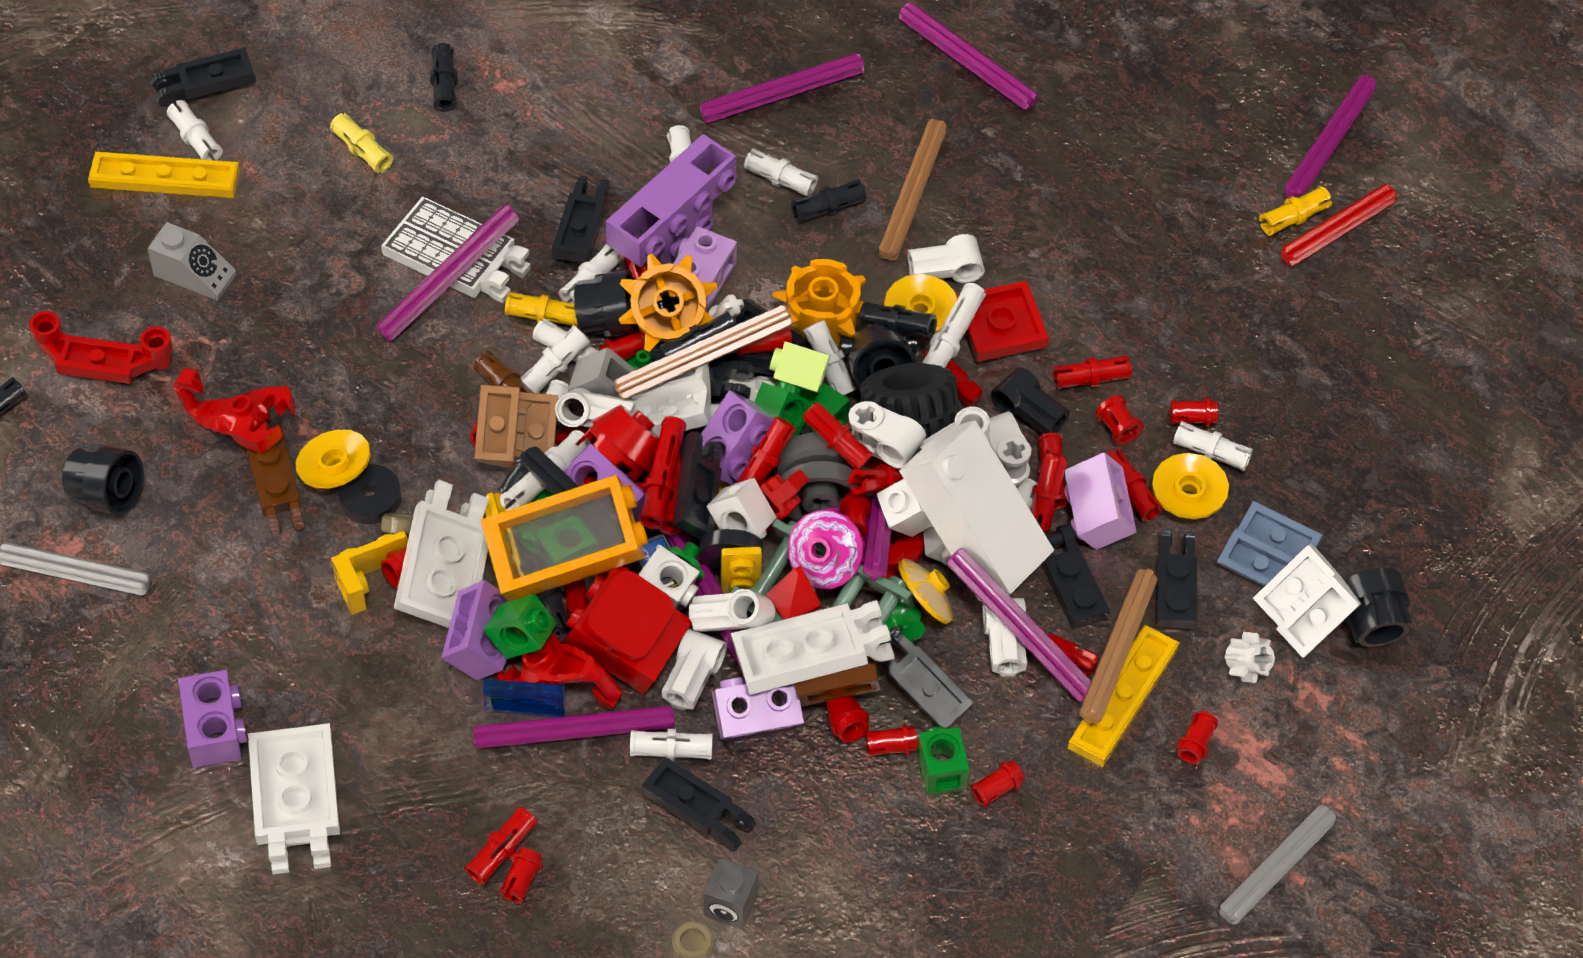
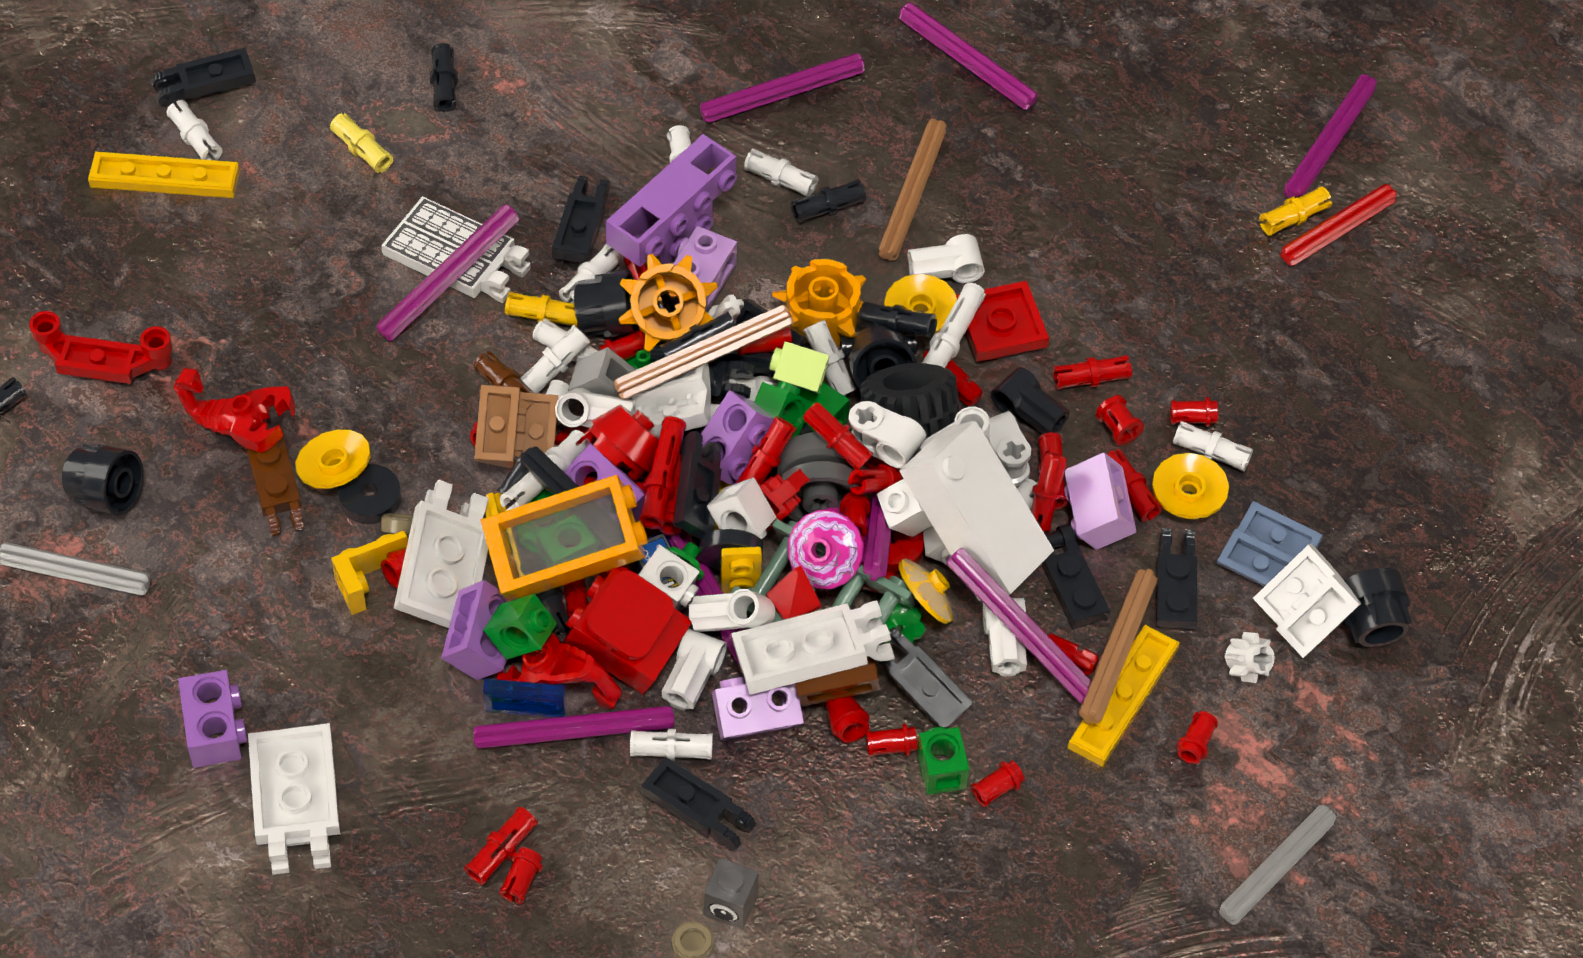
light grey slope [147,222,237,301] -> none

